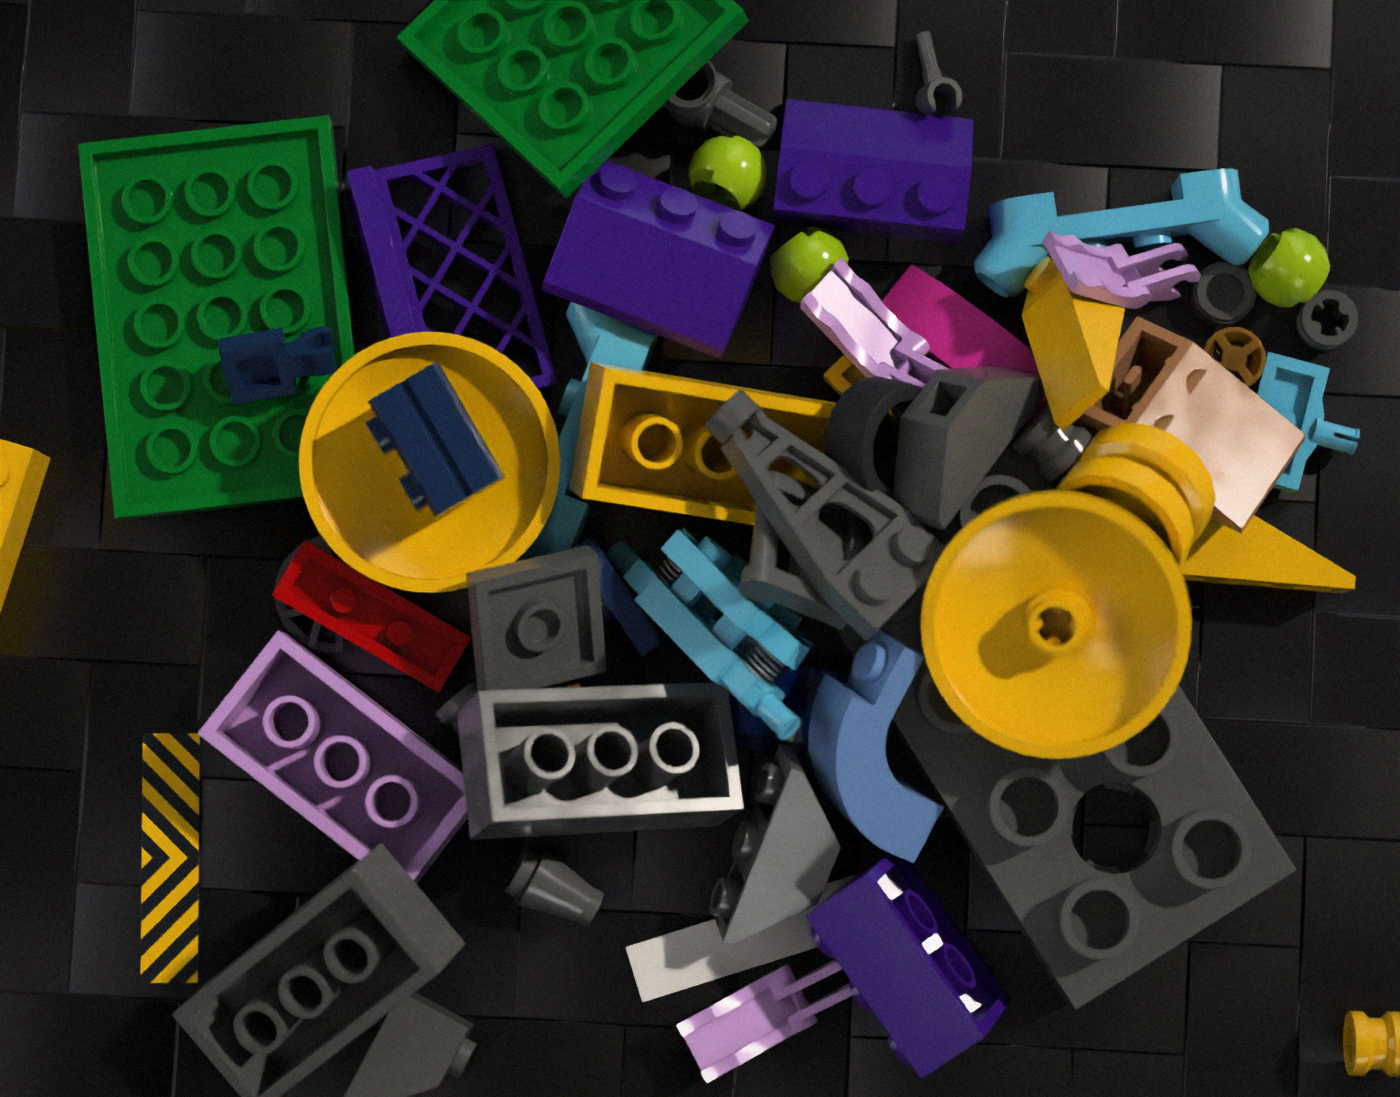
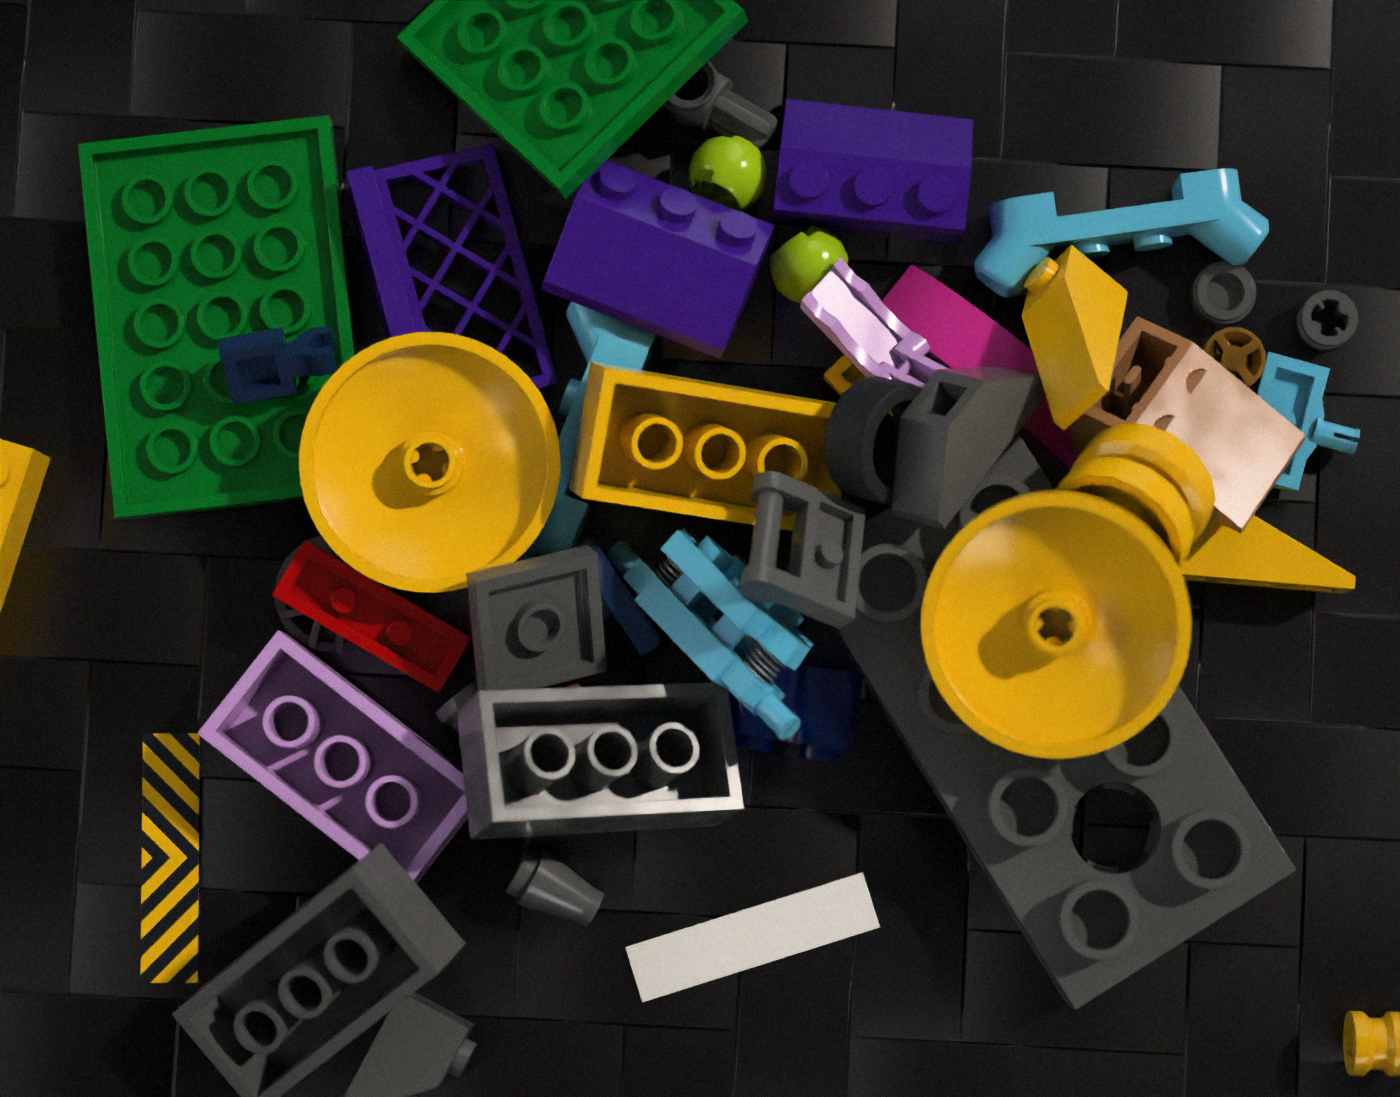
dark blue brick [365,362,506,518] -> none
lavender arm [677,959,853,1083] -> none
dark grey plate [705,389,946,641] -> none
dark grey slope [710,744,841,945] -> none
dark purple slope [805,852,1012,1079] -> none
medium blue arch [809,628,944,863] -> none
dark grey hand [915,31,962,116] -> none
dark grey wheel [1010,403,1093,482] -> none
lavender arm [1042,230,1201,309] -> none
lime piece [1248,228,1330,308] -> none

